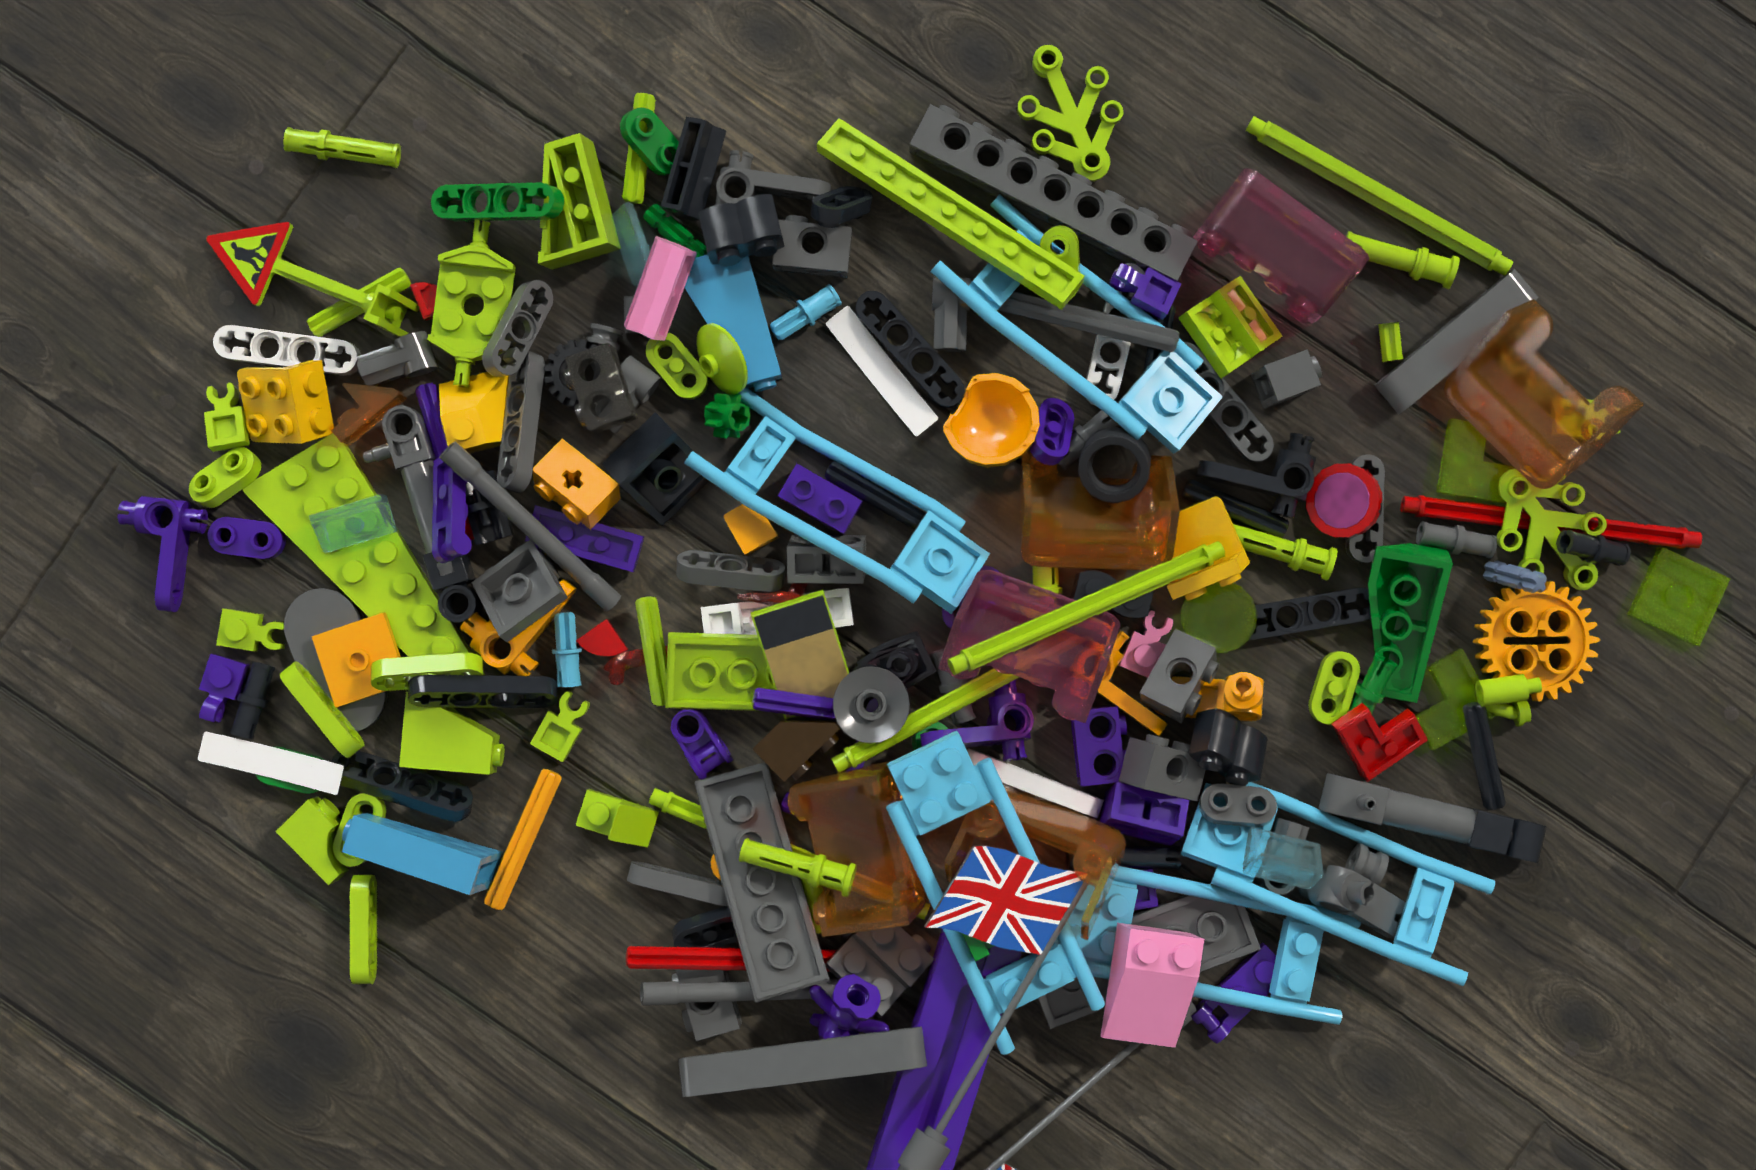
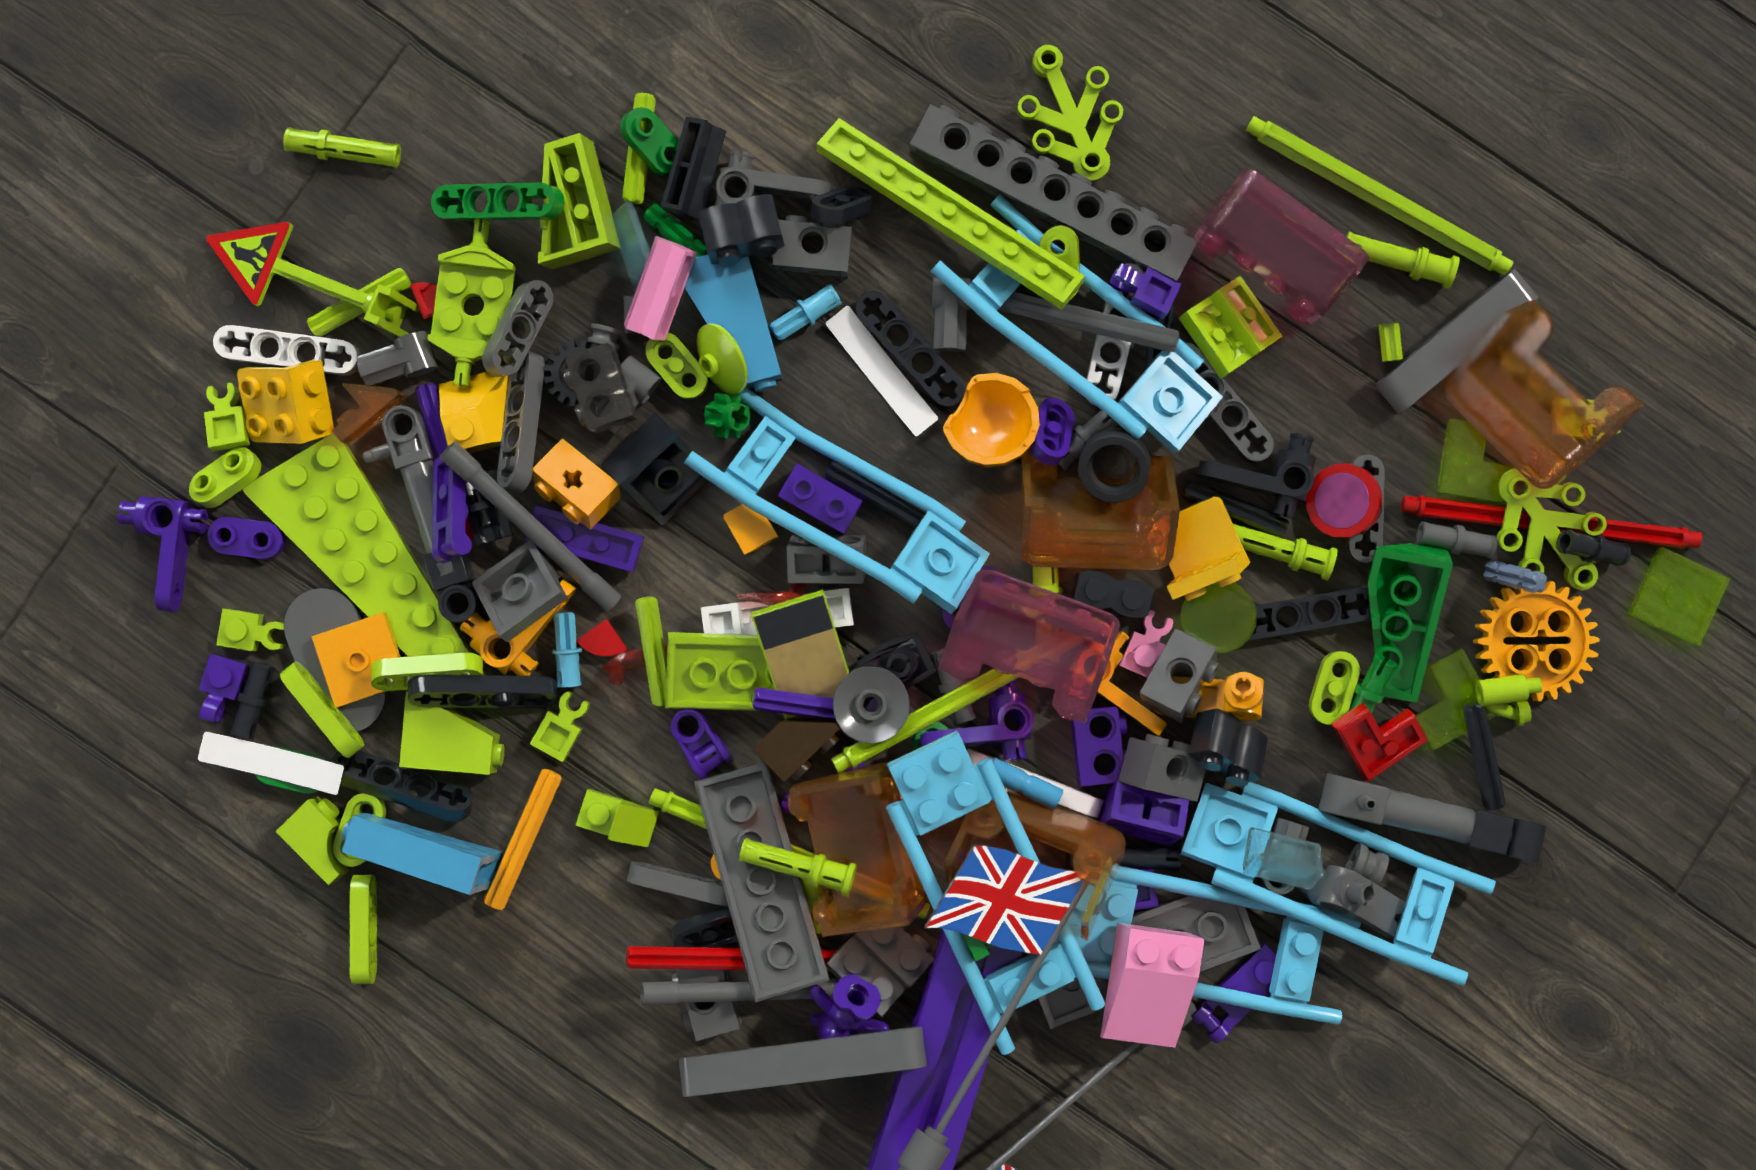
clear light blue slope [309,494,398,553] -> none
dark grey beam [676,550,785,592] -> none
lime piece [947,541,1225,675] -> none
dark grey plate [1199,784,1277,828] -> none
dark grey brick [1251,349,1322,409] -> none
none -> dark azure piece [992,757,1063,810]

